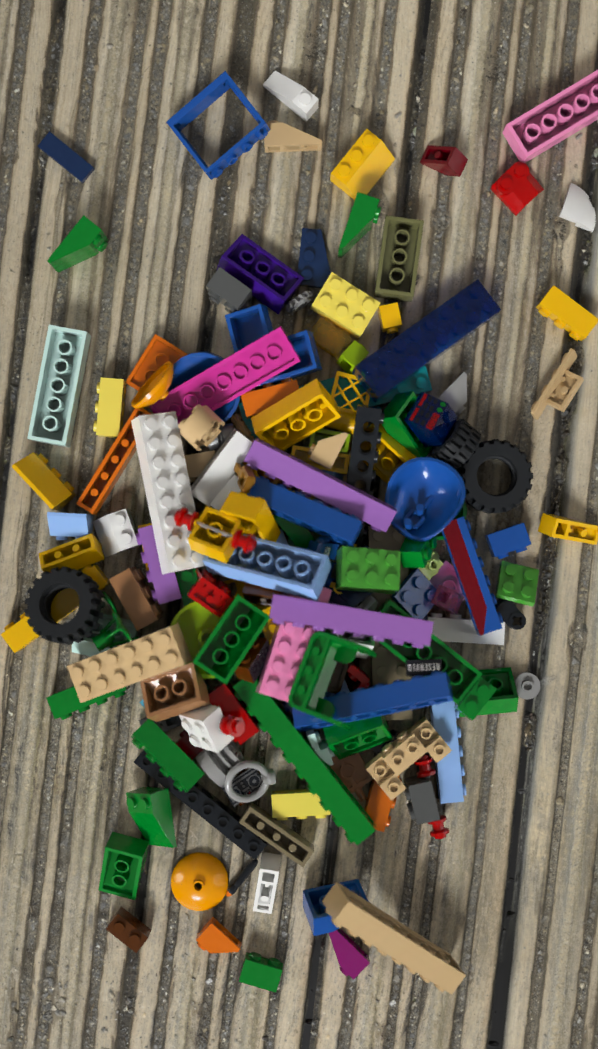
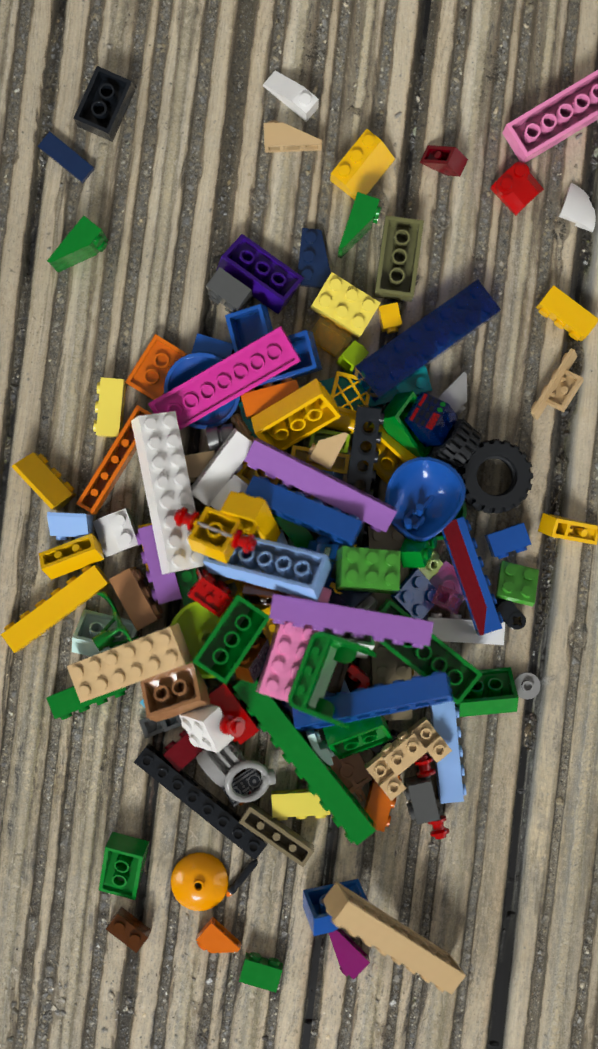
black tyre [24,567,105,645] -> none
light aqua brick [27,325,91,448] -> none
green slope [126,787,177,848] -> none
light orange dish [131,361,174,409] -> none
green brick [131,719,205,792] -> none
blue window [166,71,270,180] -> none
tan brick [178,404,225,451] -> none
pearl gold plate [234,463,256,494] -> none
white slope [253,852,281,914] -> none
light grey gear [286,291,313,313] -> none
black sticker [406,659,442,676] -> none
green brick [454,677,497,721] -> none
none -> black brick [73,66,135,142]
none -> blue brick [191,333,234,359]

